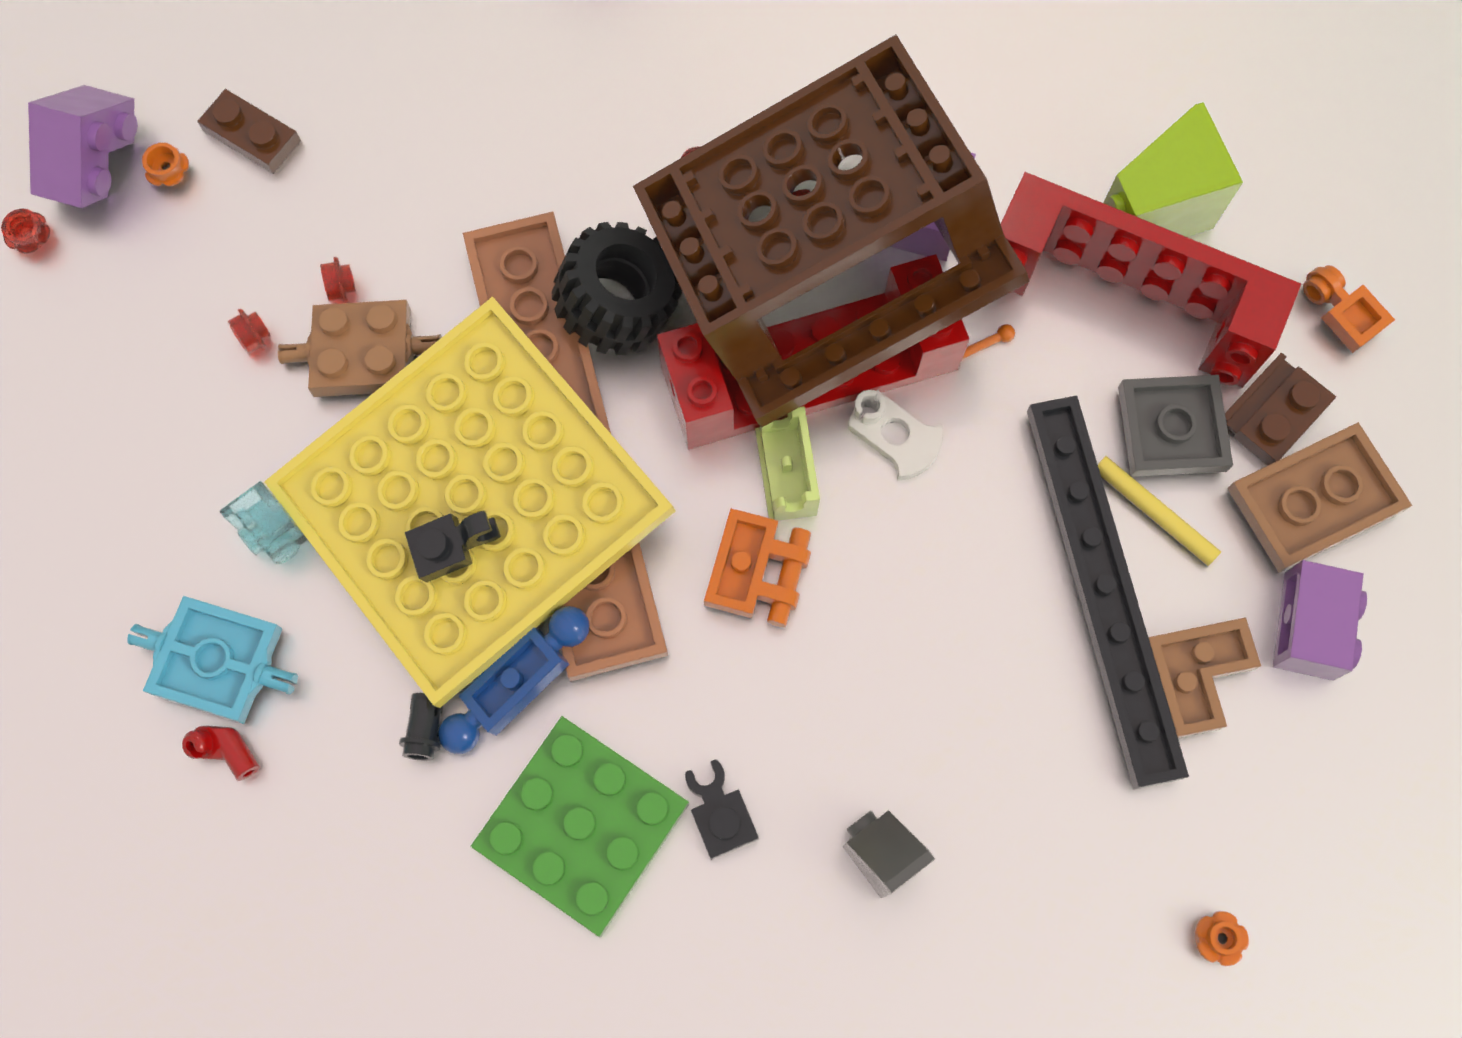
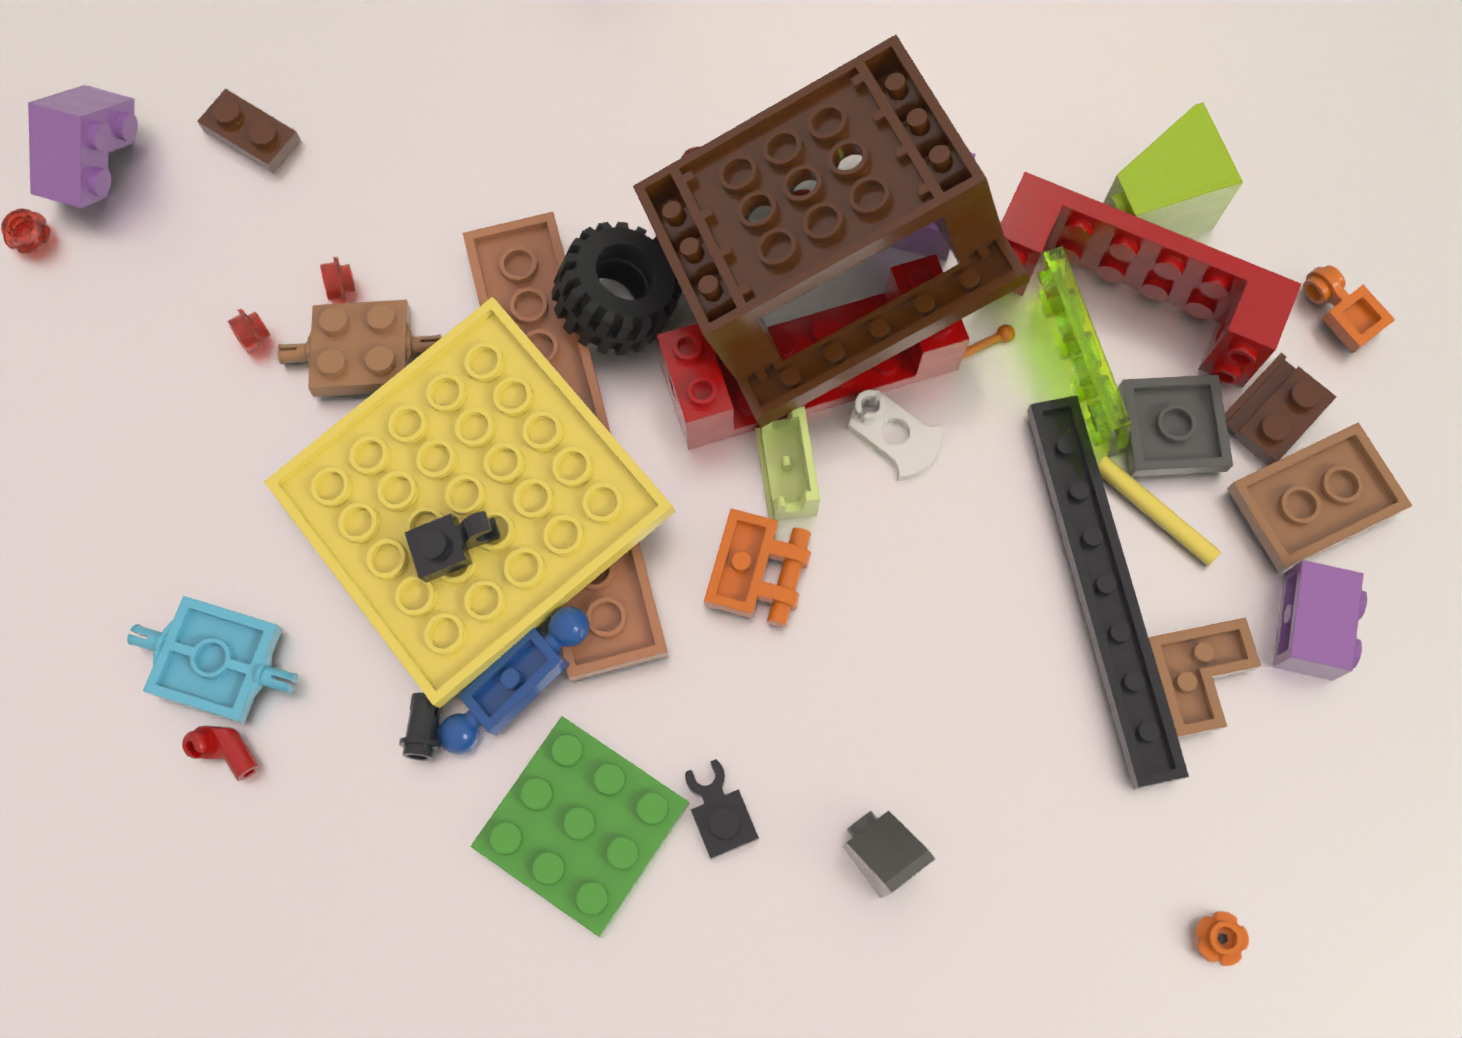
orange plate [142,143,189,187] -> none
clear light blue brick [219,481,307,564] -> none
none -> clear neon green plate [1037,246,1131,458]

